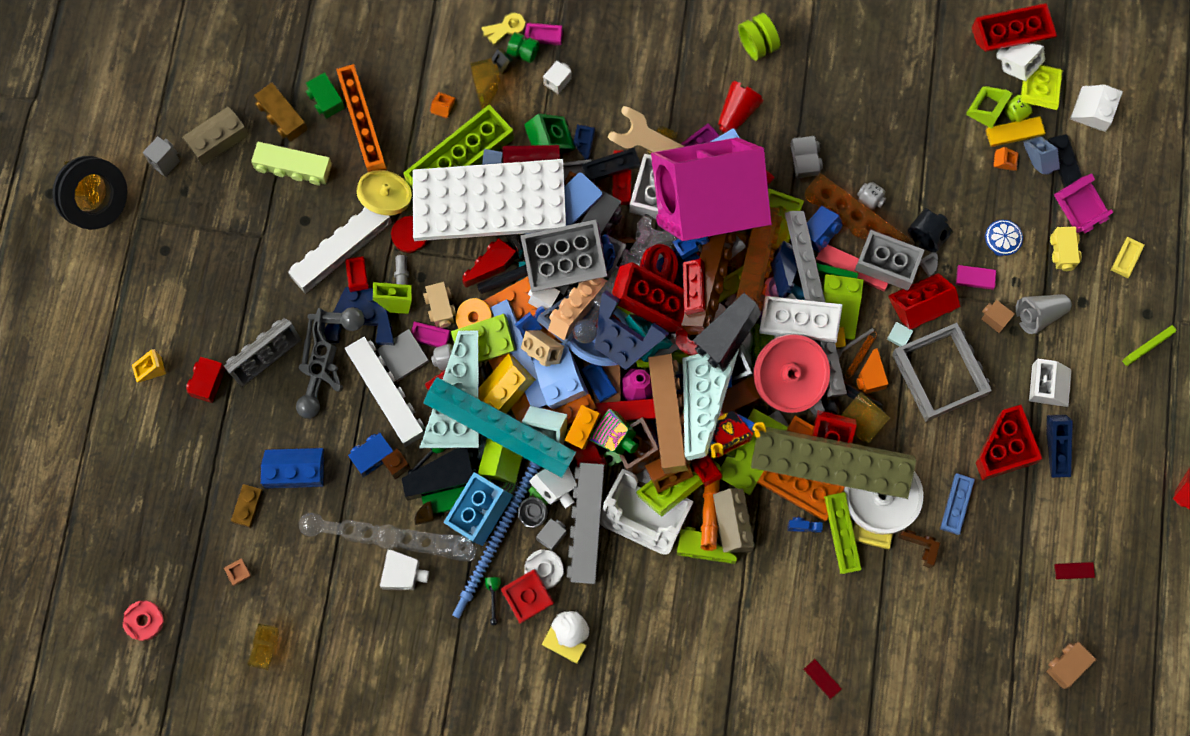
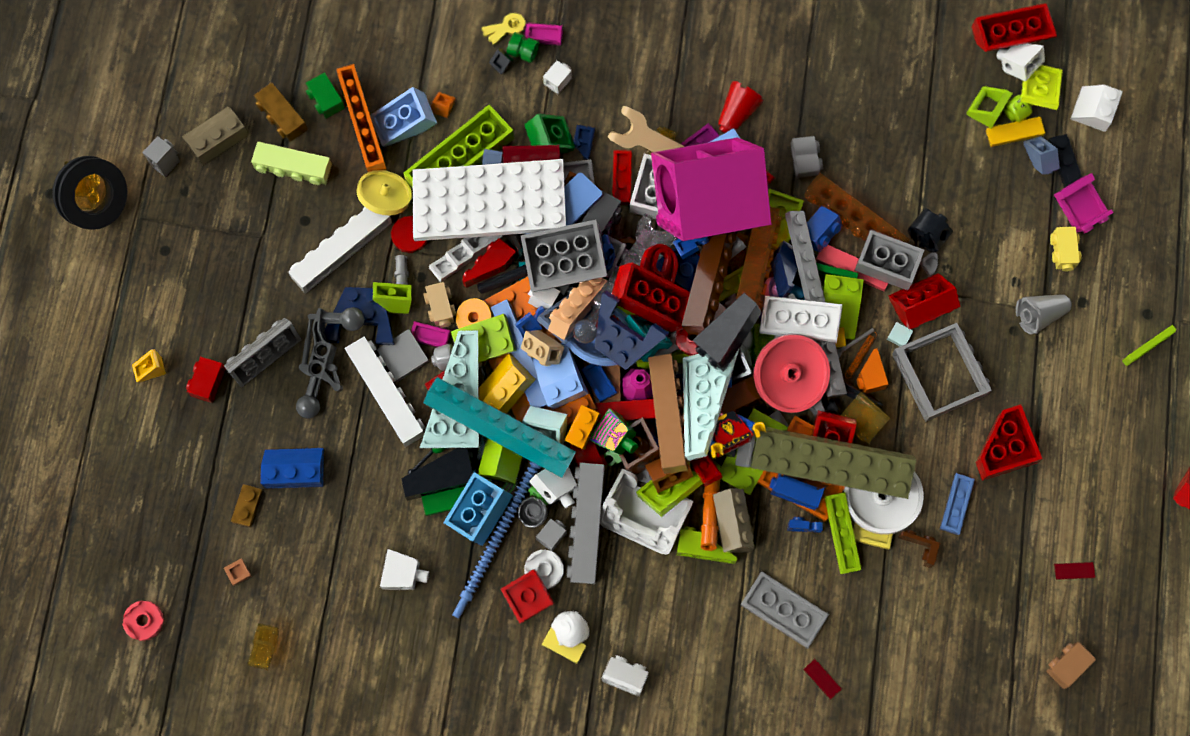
clear piece [299,512,476,561] -> none
red tile [345,256,369,292] -> none
blue brick [348,433,393,478] -> none
reddish brown brick [381,448,411,479] -> none
dark brown tile [415,501,435,525] -> none
clear yellow slope [470,58,500,110] -> none
hinge [485,577,501,626] -> none
black plate [582,147,641,182] -> none
red tile [683,258,705,315] -> none
lime wheel [738,13,780,61] -> none
light grey head [857,182,886,210] -> none
dark pink tile [956,265,996,290] -> none
medium nougat brick [981,300,1015,333] -> none
dish [985,220,1023,256] -> none
orange slope [994,147,1018,171] -> none
white slope [1029,359,1071,407] -> none
dark blue slope [1046,415,1073,478] -> none
light yellow tile [1111,237,1145,278] -> none
none -> light blue slope [370,87,437,147]
none -> white slope [429,235,503,282]
none -> white slope [602,656,648,696]
none -> light grey slope [735,433,756,468]
none -> light grey tile [740,571,829,649]
none -> blue window [769,474,825,511]

